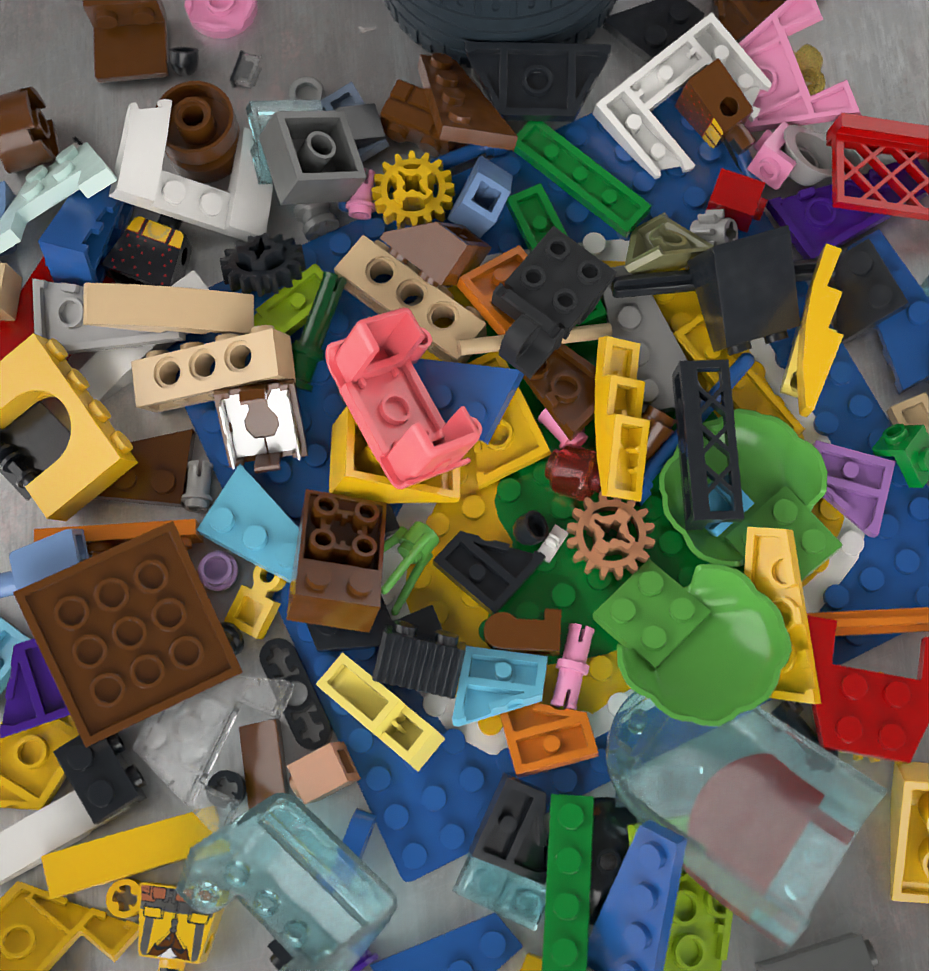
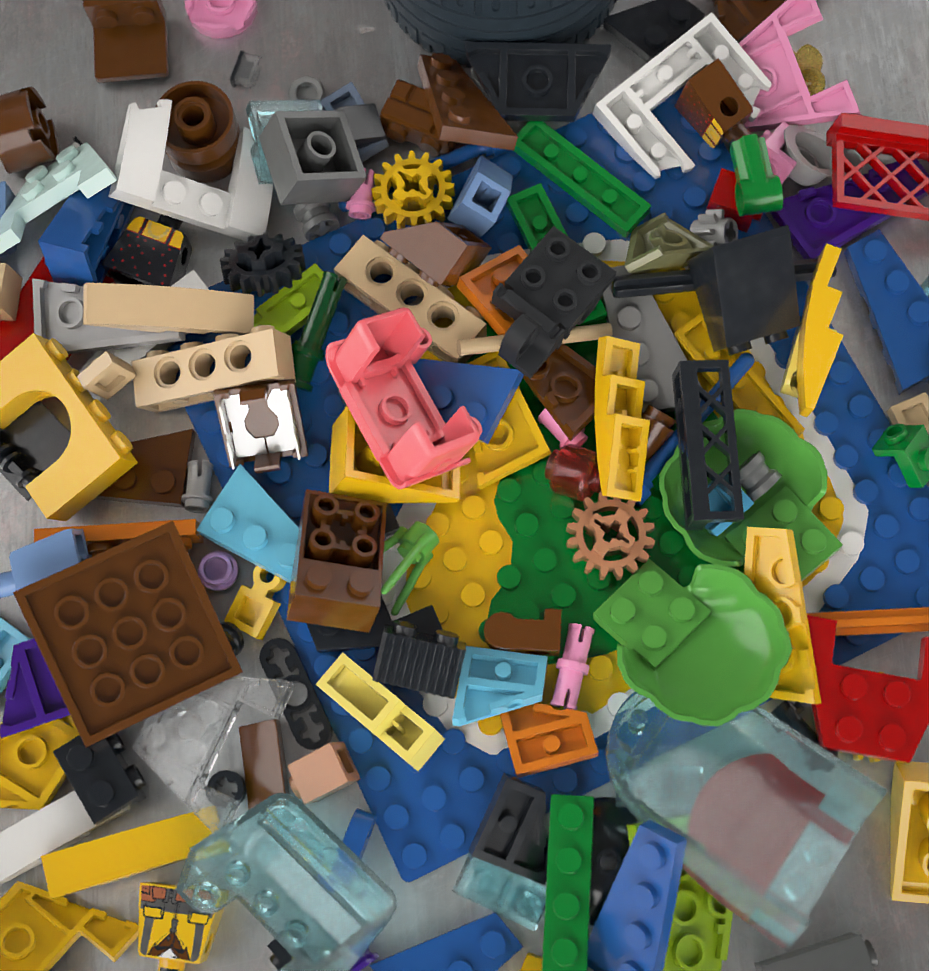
yellow bush [106,878,141,918] -> none
black hinge [169,47,199,75] -> none
black wing [433,531,546,615] -> none
black hinge [513,510,549,546] -> none
white piece [538,524,569,563] -> none
medium lavender wing [813,440,896,538] -> none
black wing [835,238,910,344] -> none
none -> tan plate [77,351,137,400]
none -> green piece [730,134,783,216]
none -> dark grey wheel [739,451,782,502]

